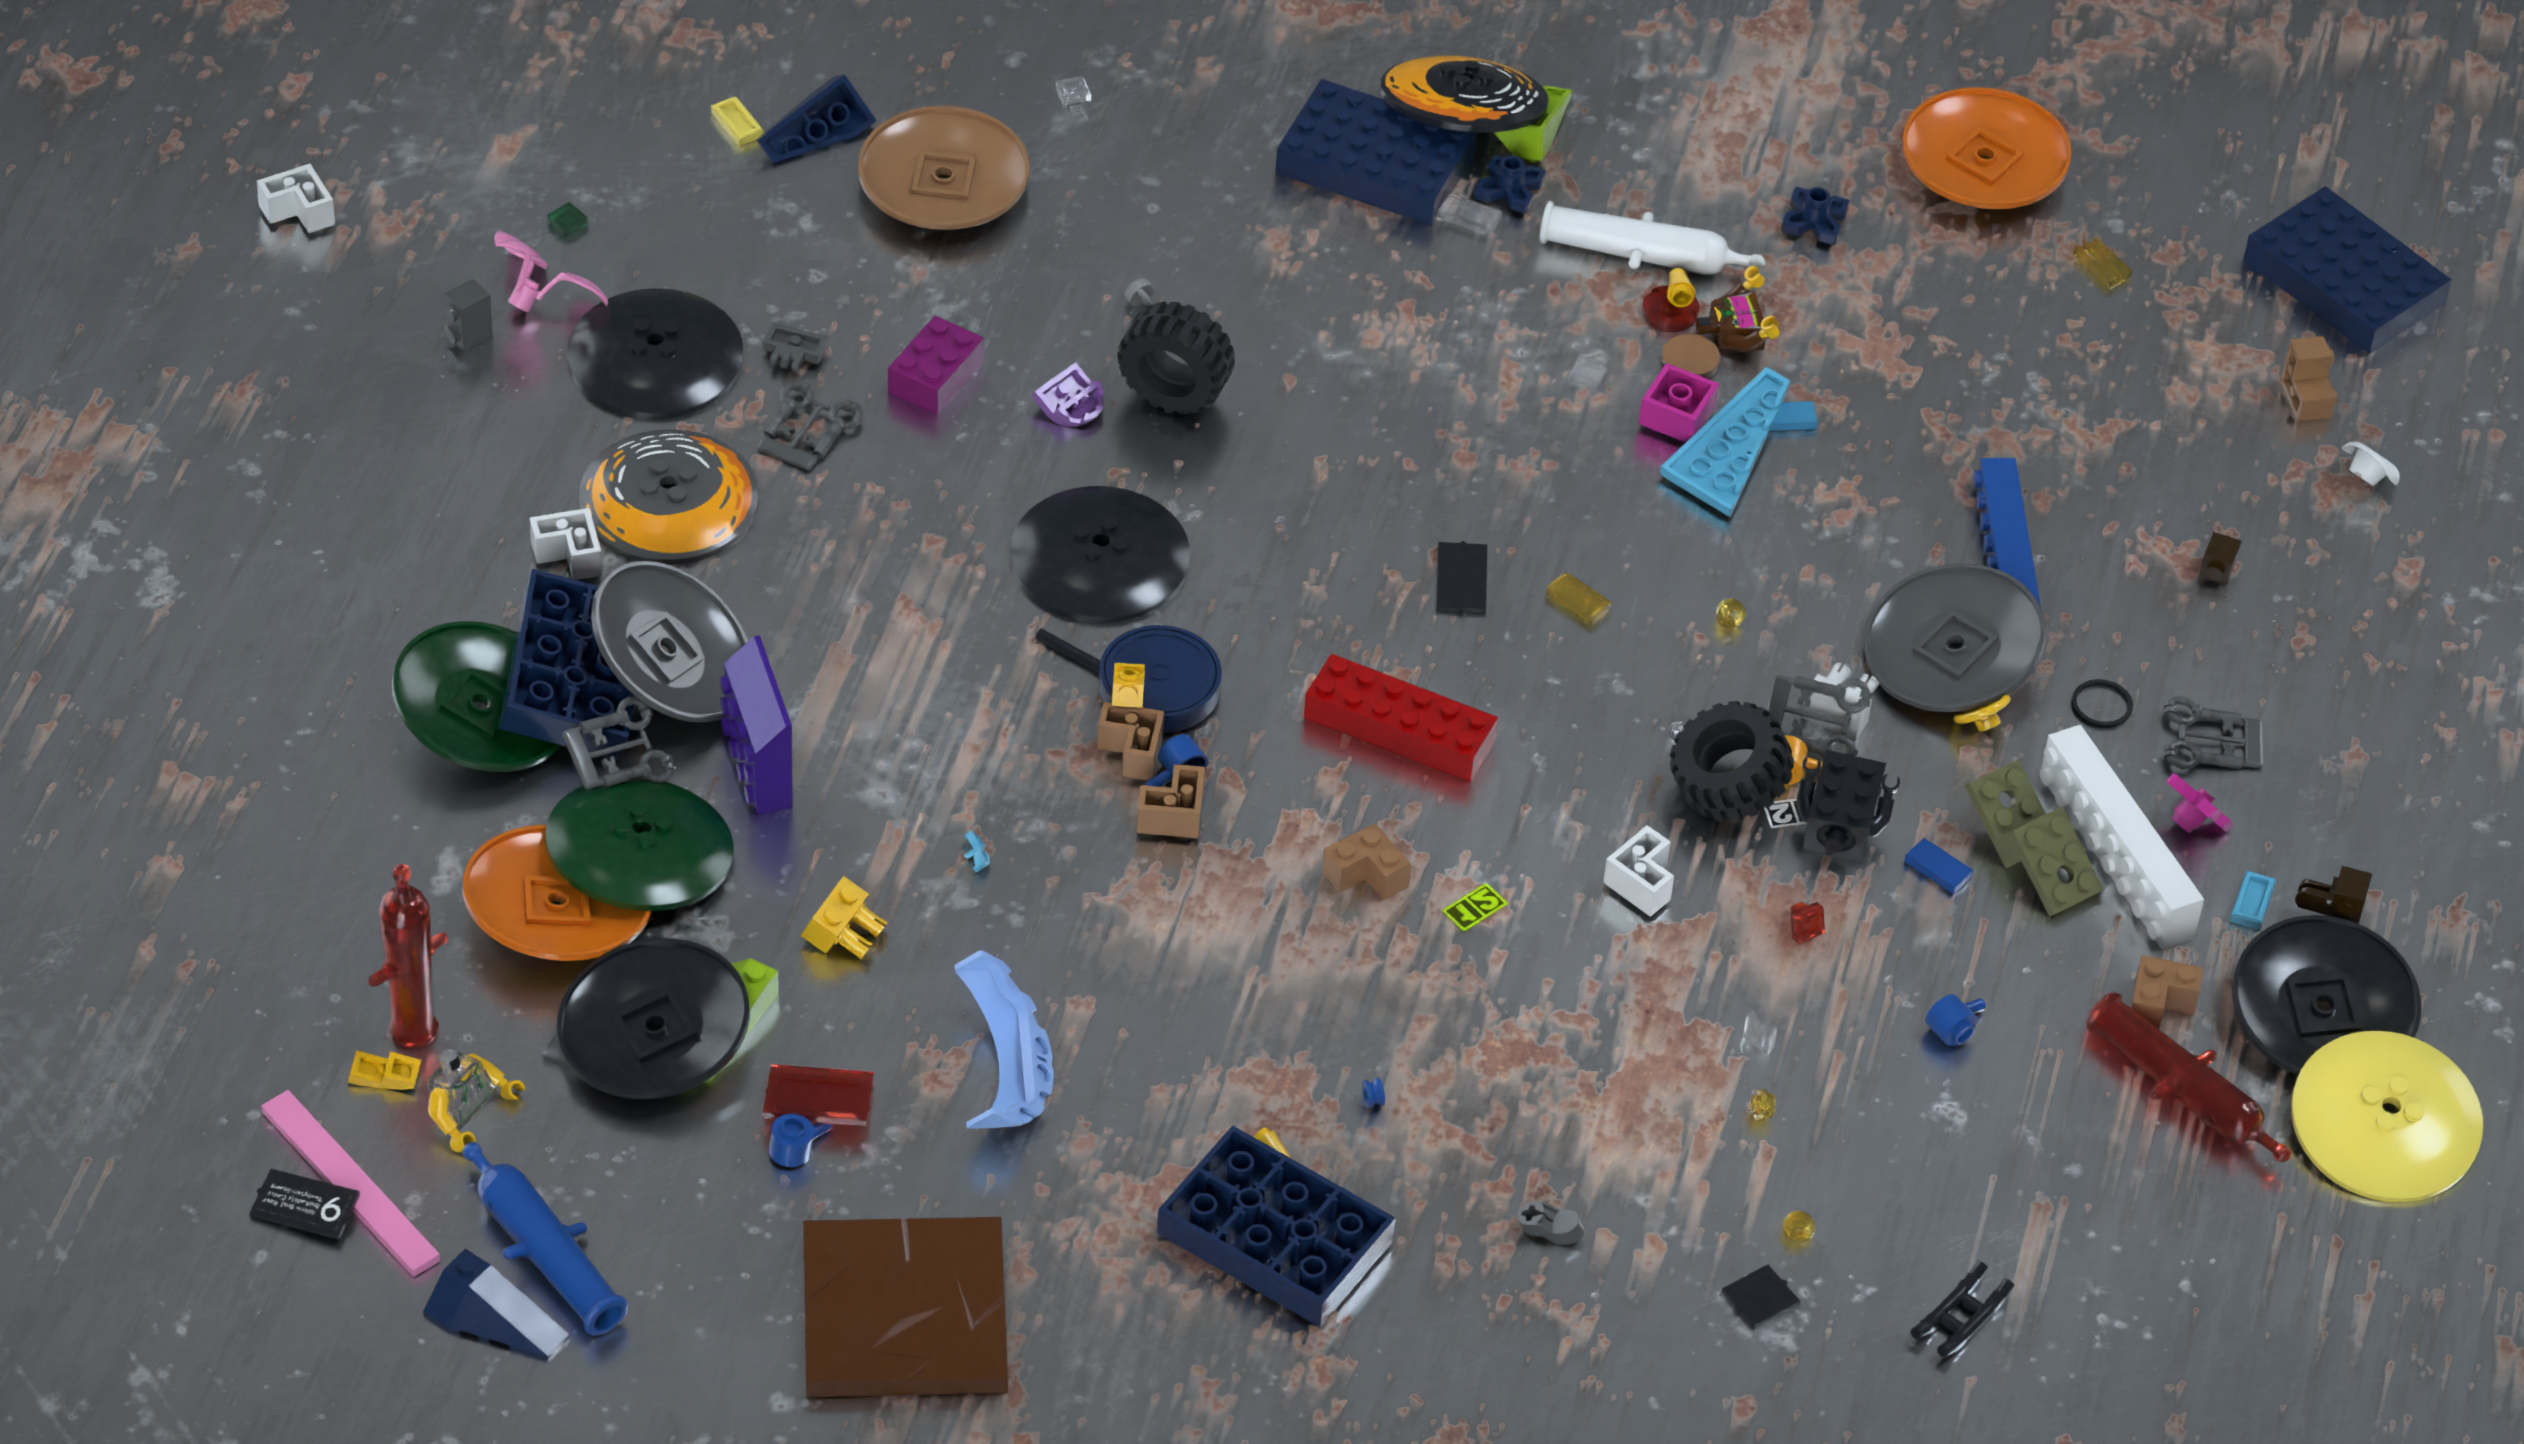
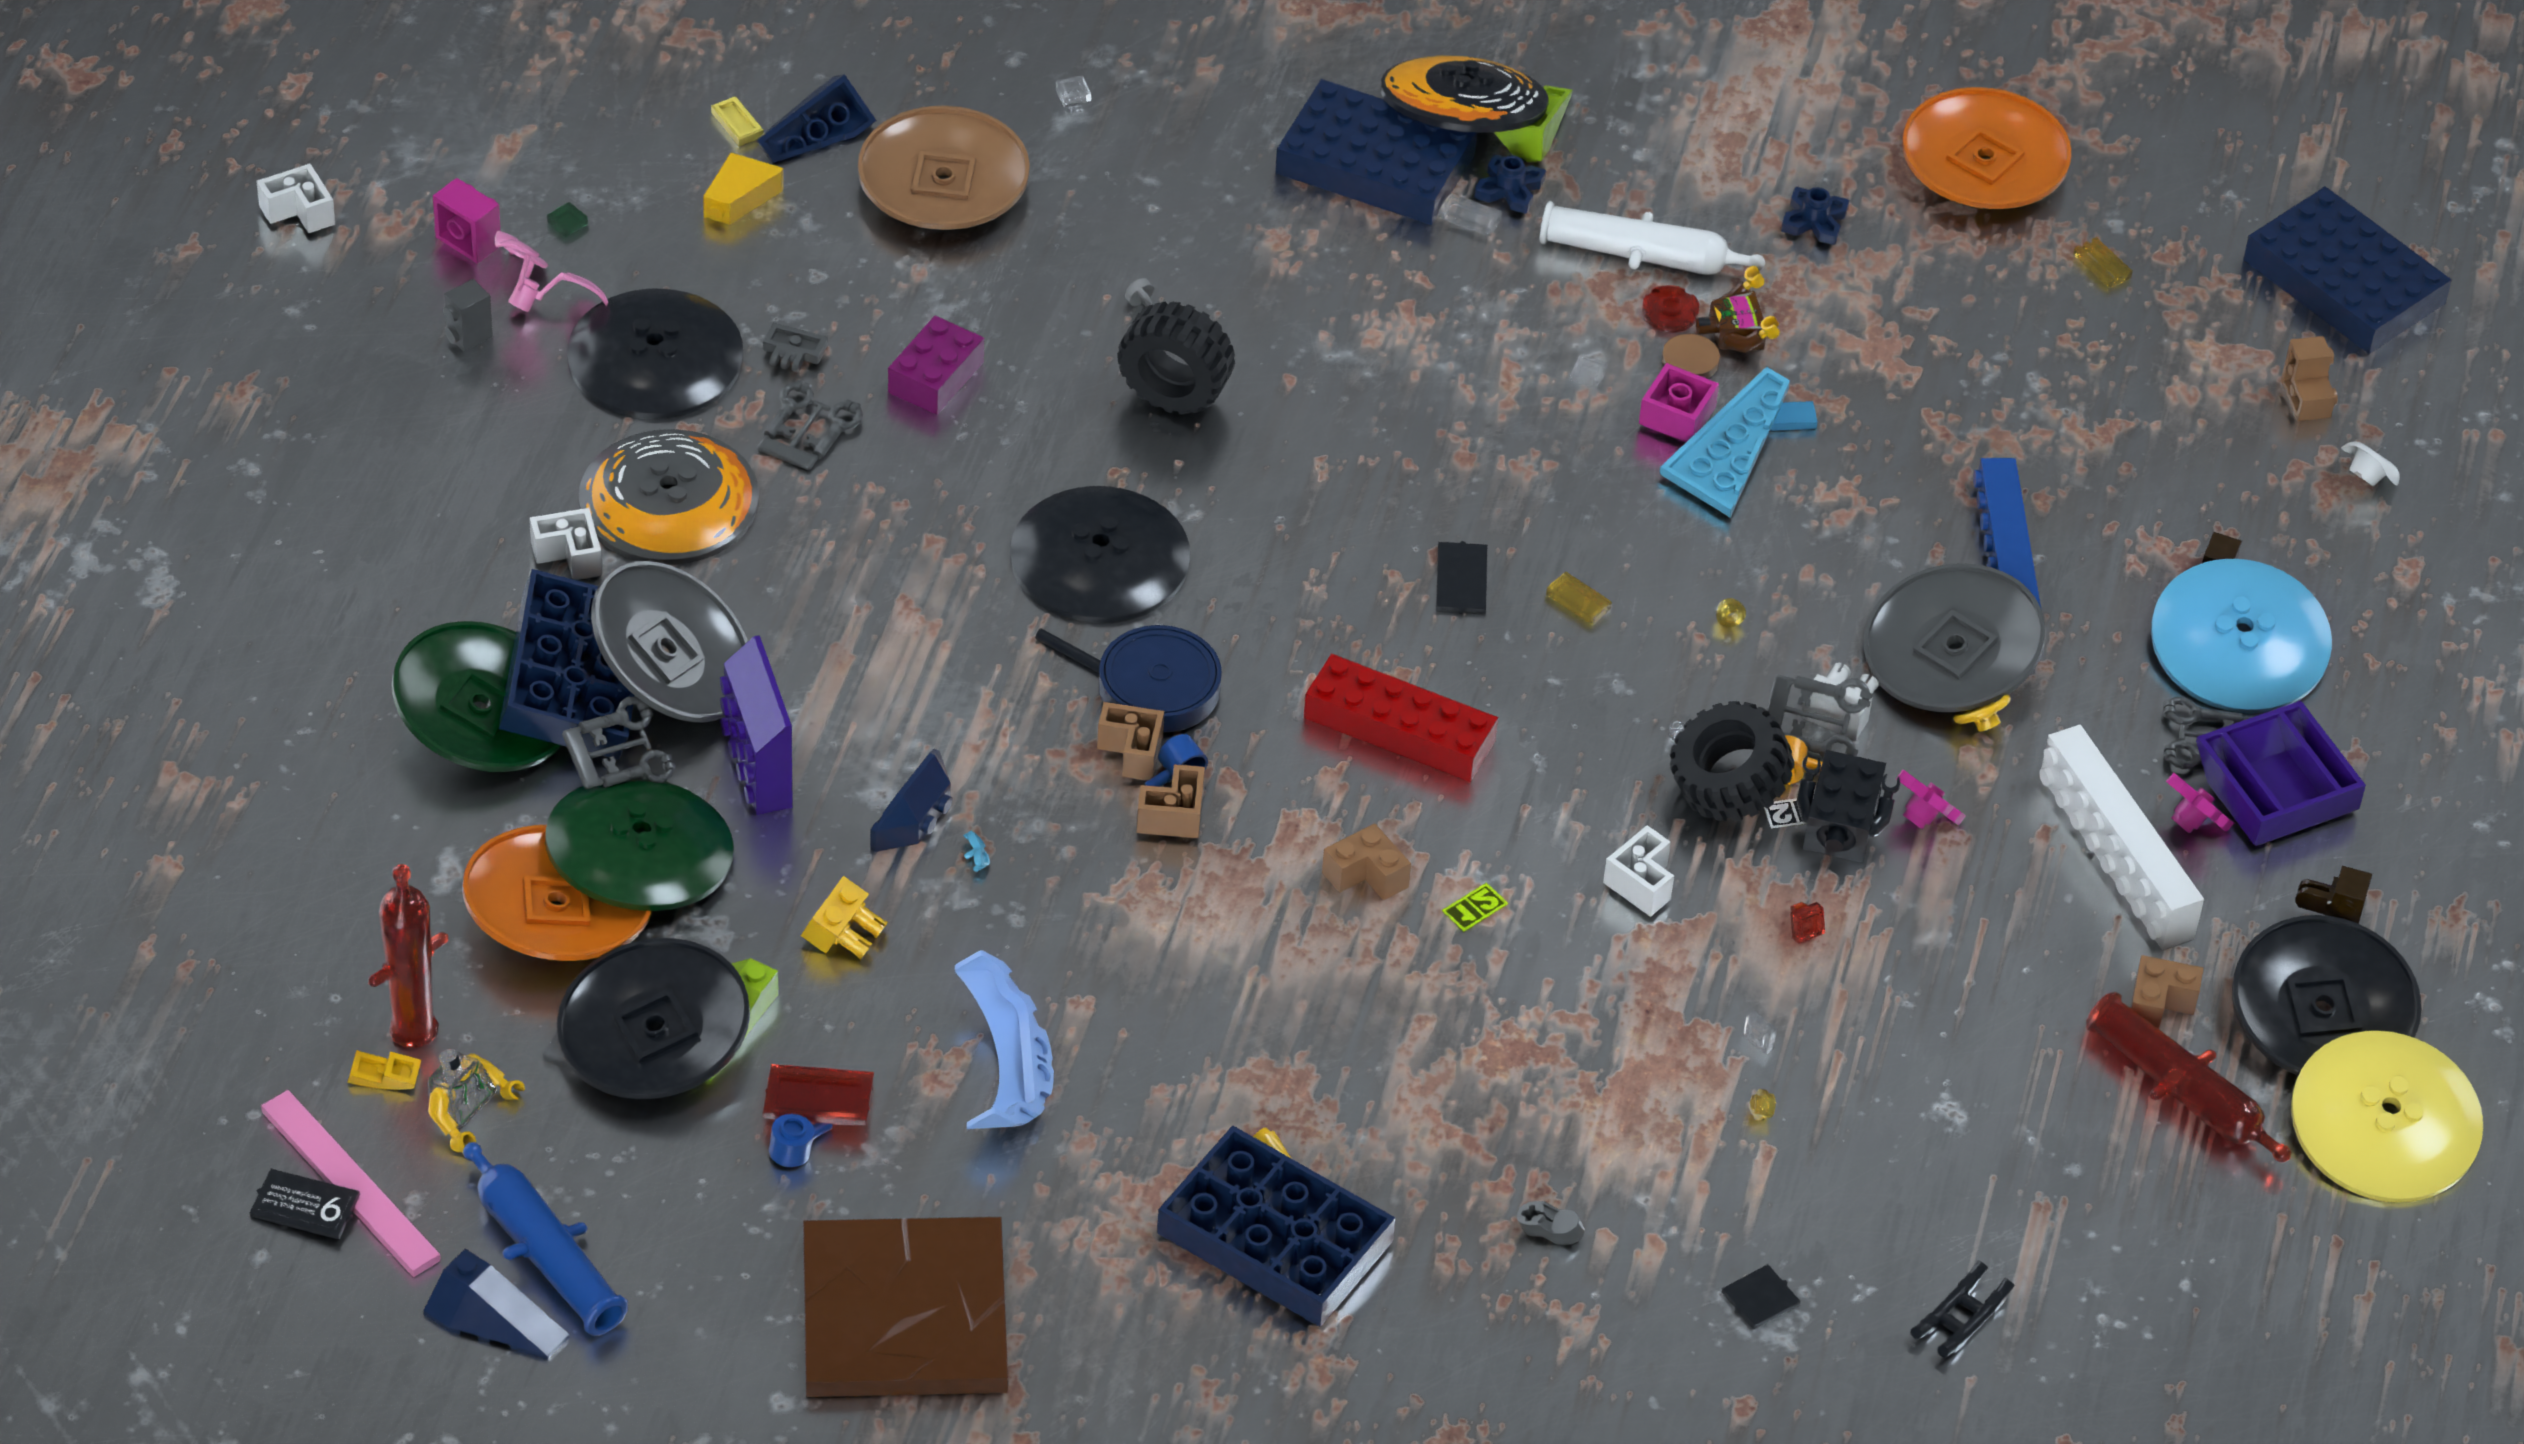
medium lavender slope [1031,362,1105,427] -> none
yellow brick [1112,663,1145,708] -> none
blue bush [1362,1077,1385,1109] -> none
yellow cone [1667,268,1696,308] -> none
clear yellow plate [1782,1211,1815,1242] -> none
blue tile [1904,838,1974,894] -> none
blue piece [1925,994,1986,1046] -> none
olive bracket [1964,759,2104,917] -> none
black piece [2072,679,2133,728] -> none
medium azure tile [2230,870,2276,930] -> none
none -> dark pink brick [433,178,501,264]
none -> yellow slope [703,153,784,225]
none -> dark blue wedge [870,748,953,852]
none -> dark pink plant [1896,769,1966,829]
none -> medium azure dish [2151,559,2332,714]
none -> dark purple slope [2196,700,2366,846]

